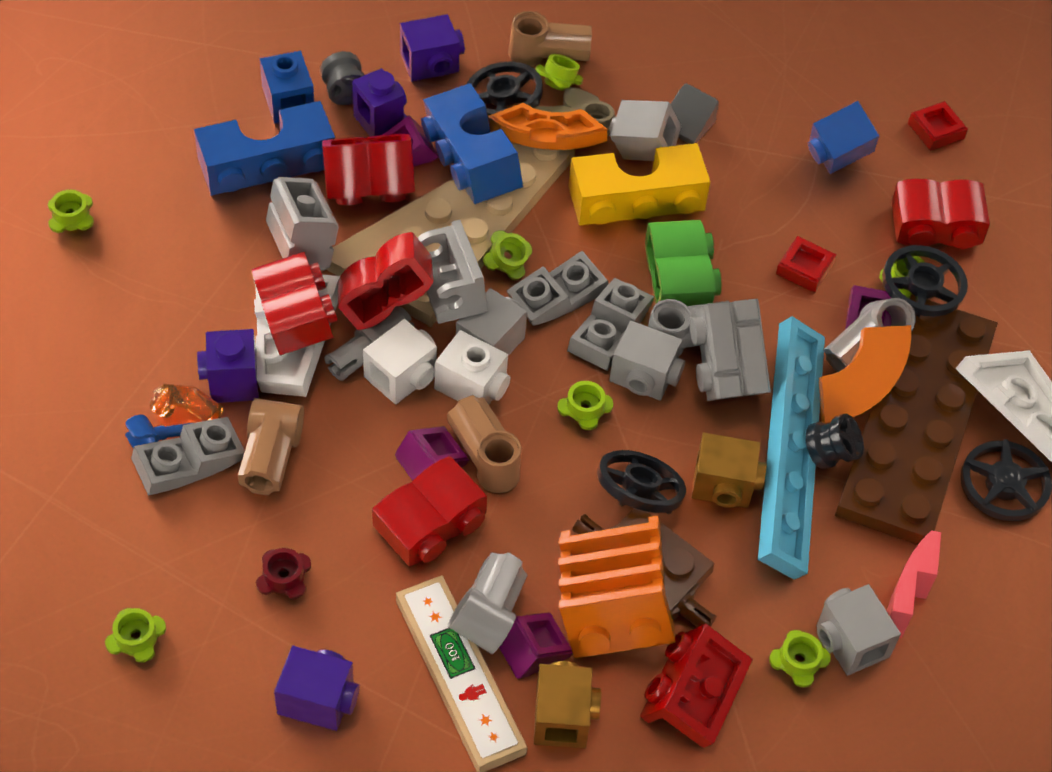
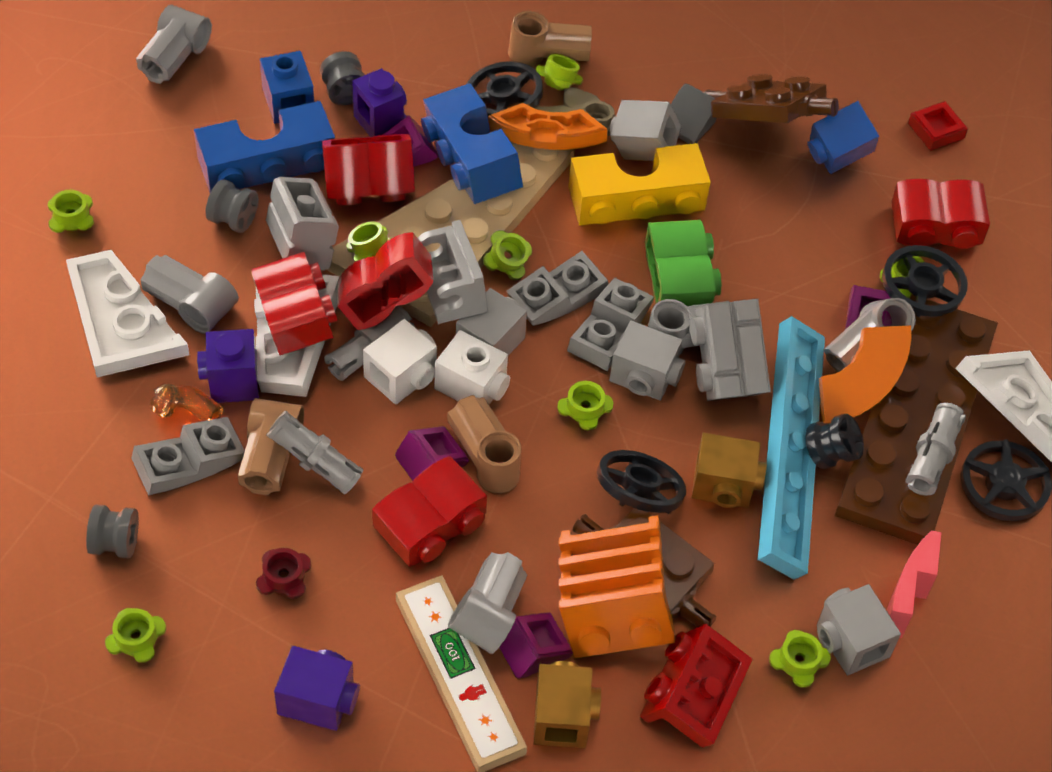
blue hand [125,414,195,449] -> none
dark purple brick [400,14,465,82] -> none
red tile [776,236,837,293] -> none
none -> white wing [66,250,190,378]
none -> dark grey wheel [86,504,139,559]
none -> light grey piece [136,5,212,84]
none -> light grey piece [140,255,239,333]
none -> dark grey wheel [205,179,259,233]
none -> light grey pin [266,411,364,494]
none -> lime plate [346,221,391,262]
none -> reddish brown plate [704,75,839,123]
none -> light grey pin [905,403,966,495]

